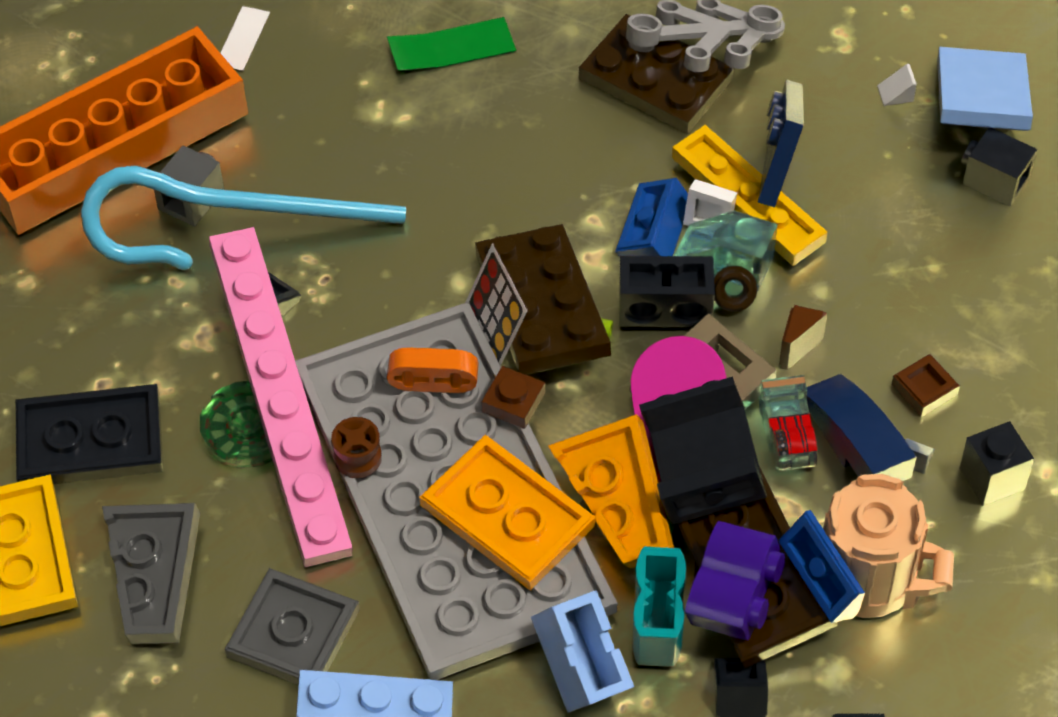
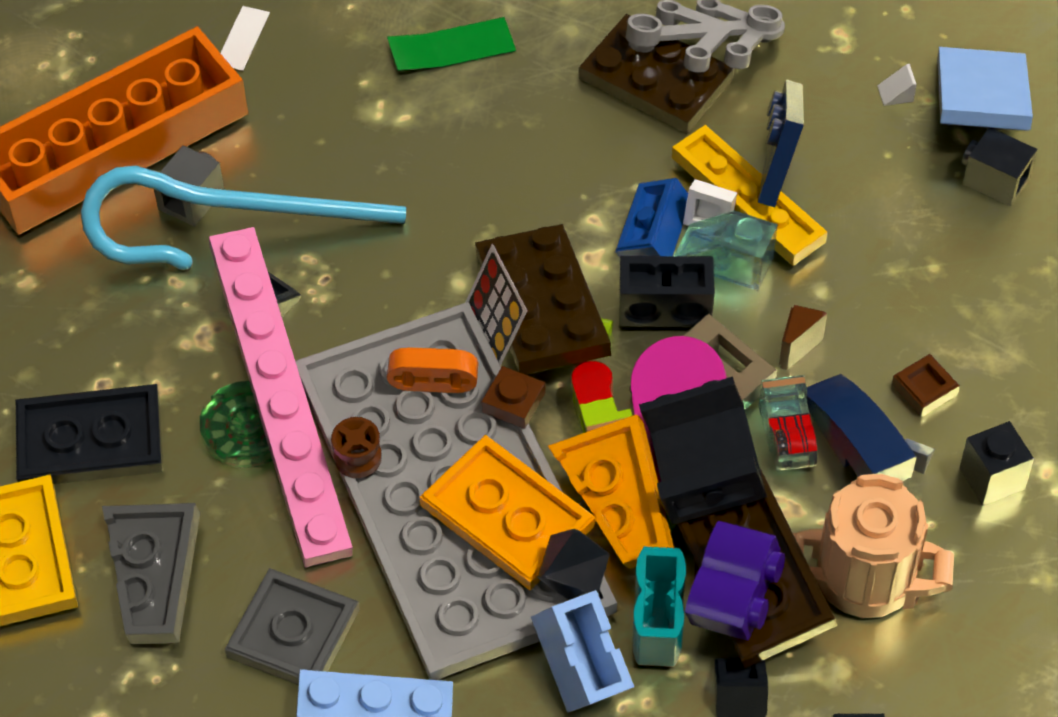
dark brown plate [714,265,757,312] -> none
blue slope [779,510,865,623] -> none
none -> black slope [538,529,610,600]
none -> leg [571,361,633,433]

